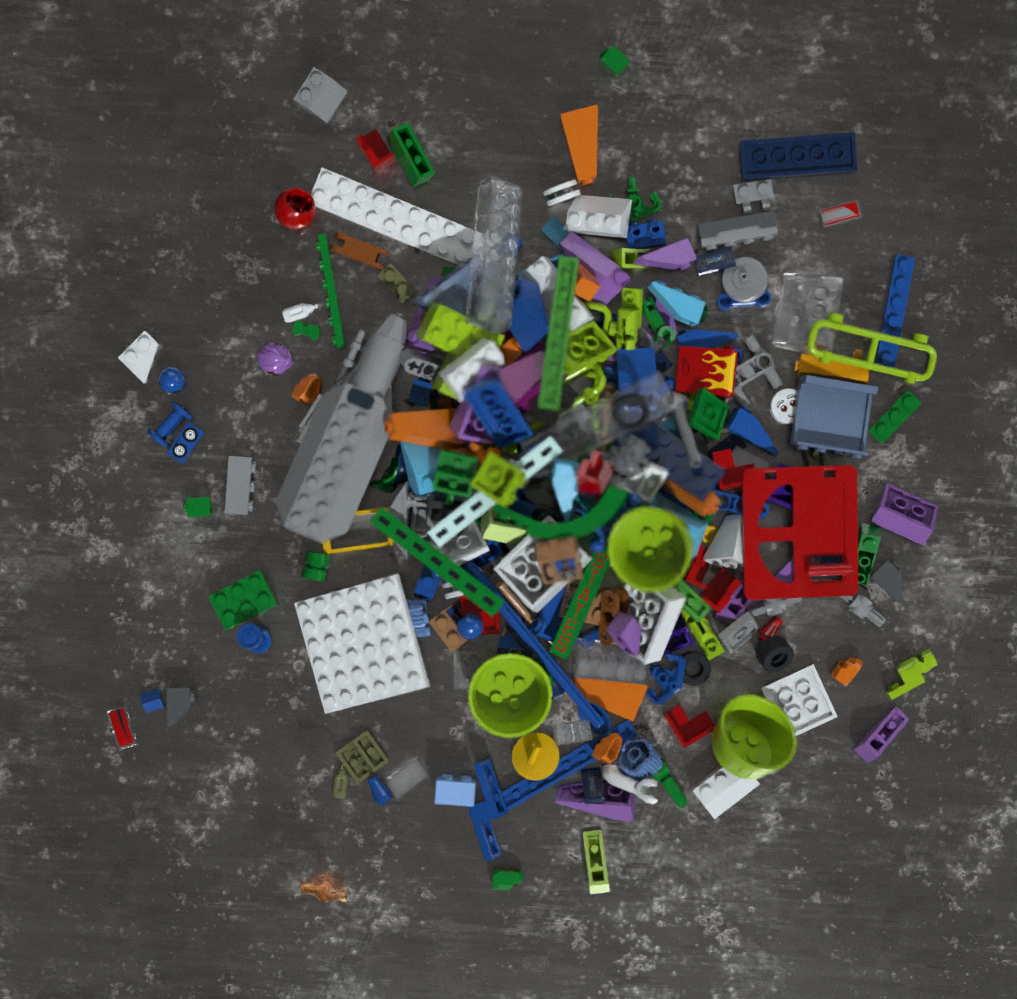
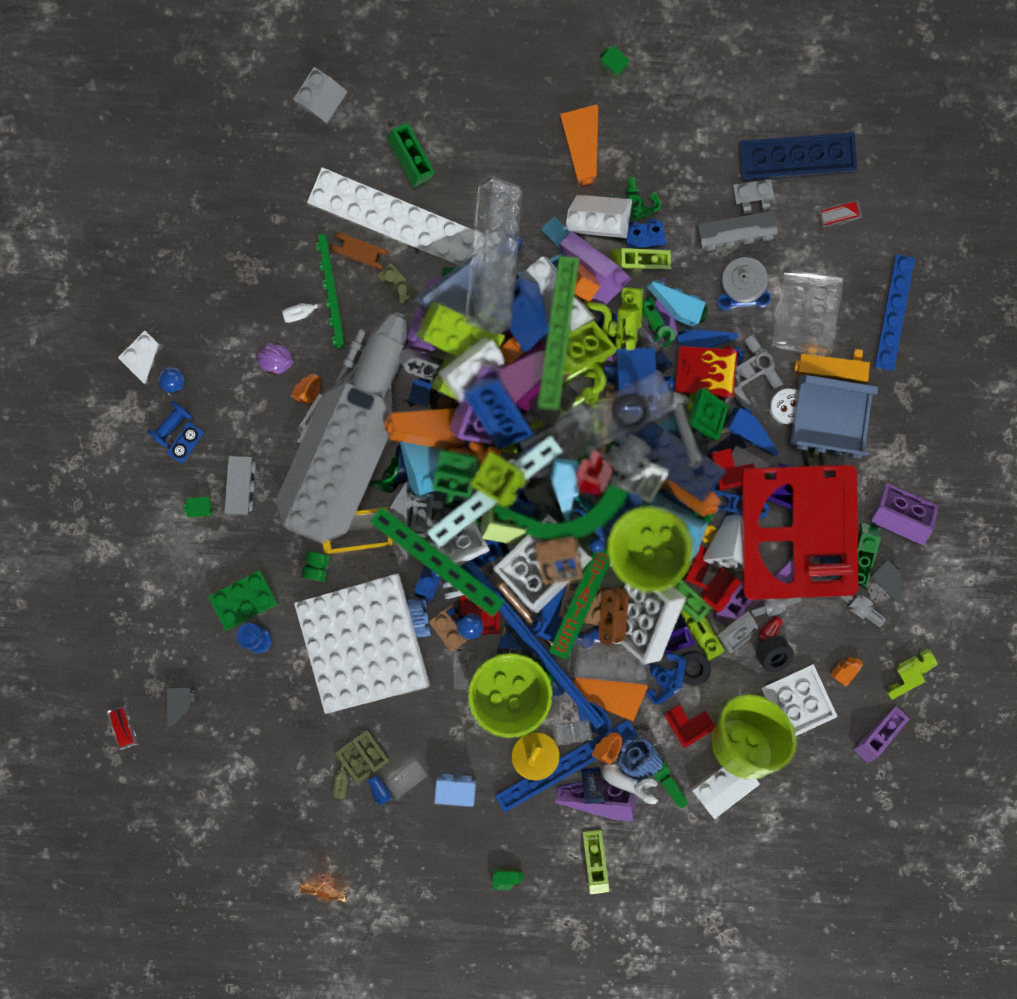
blue slope [141,689,165,713] -> none
red wheel [274,187,316,230] -> none
green piece [292,320,320,341] -> none
red panel [356,129,396,173] -> none
blue bracket [468,758,508,861] -> none
white head [543,179,581,206] -> none
medium lavender slope [606,612,641,657] -> none
medium lavender slope [633,238,697,271] -> none
dark blue tile [695,246,737,276] -> none
lime bar [807,312,937,384] -> none
green plate [867,390,922,444] -> none

